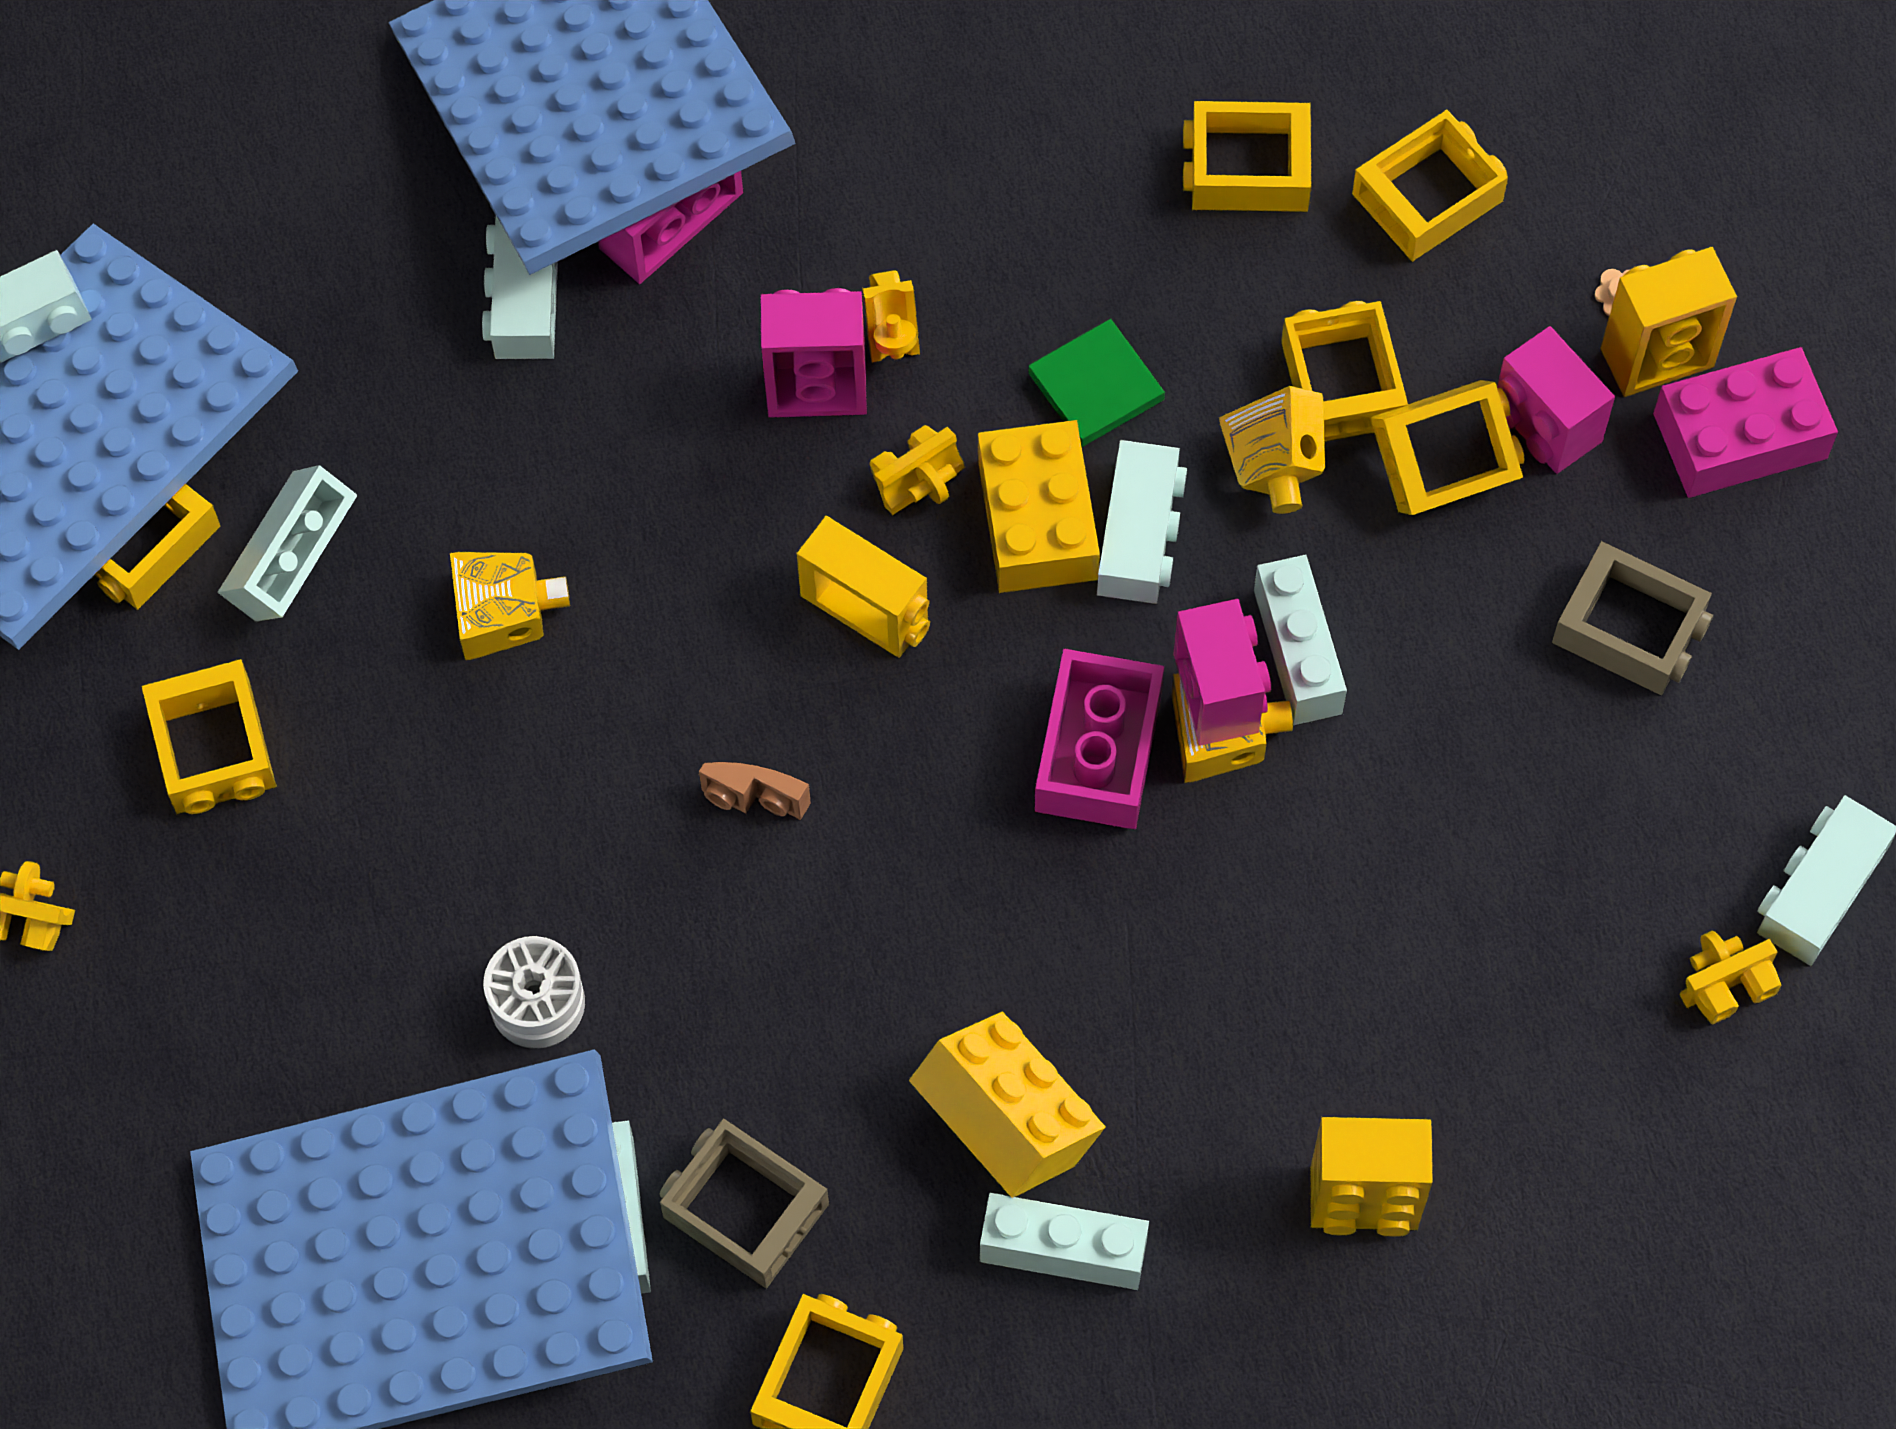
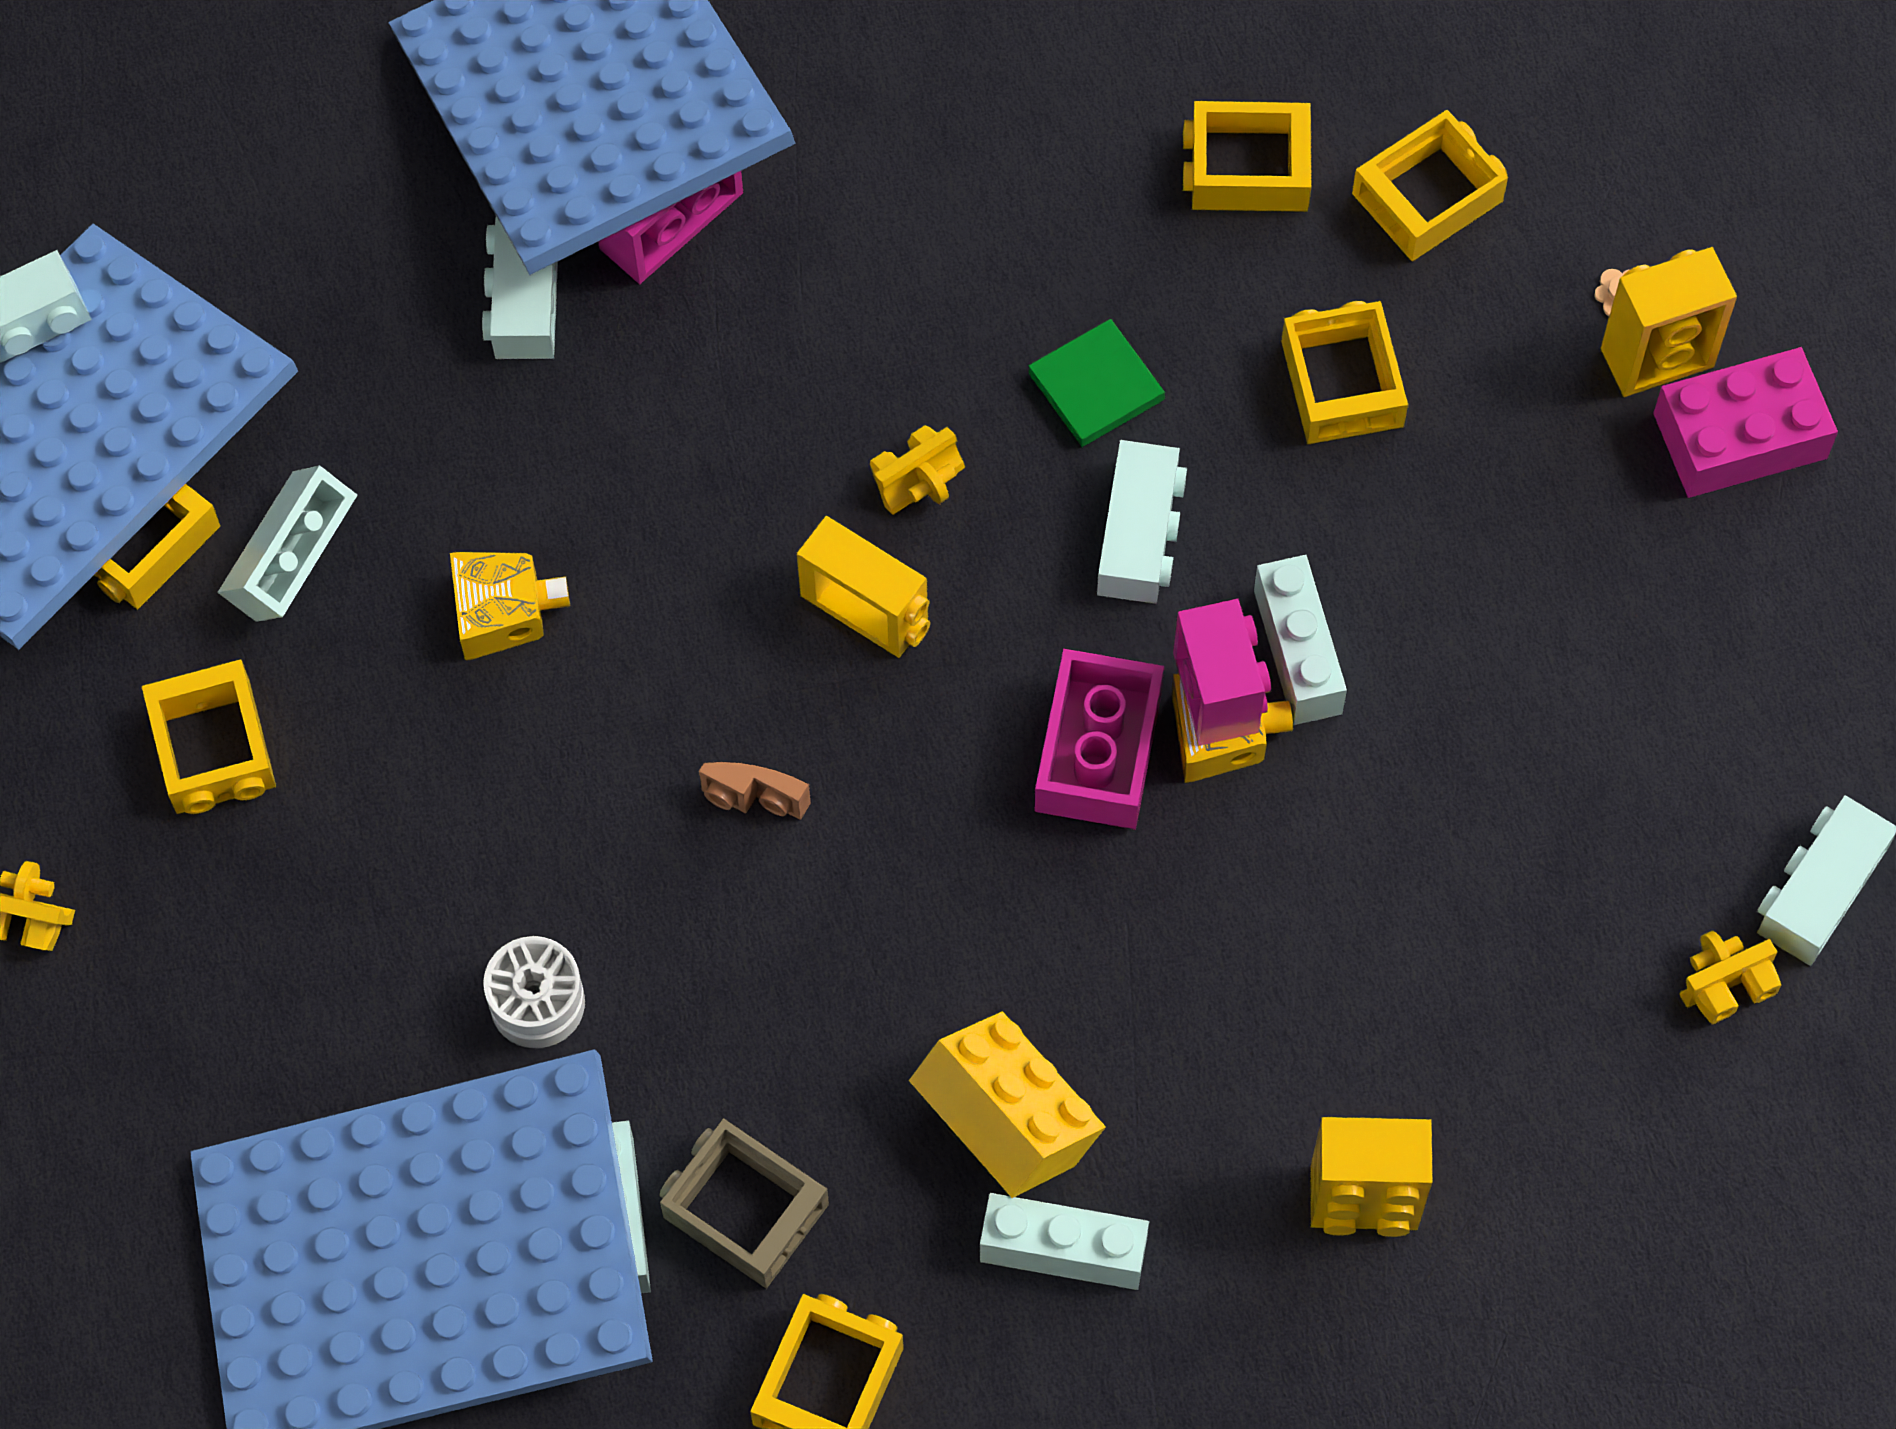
dark pink brick [761,288,867,417] -> none
yellow hips [863,271,920,362] -> none
yellow brick [978,420,1100,593] -> none
yellow torso [1219,386,1325,514] -> none
yellow window [1370,380,1524,515] -> none
dark pink brick [1497,326,1615,474] -> none
dark tan window [1552,541,1713,695] -> none

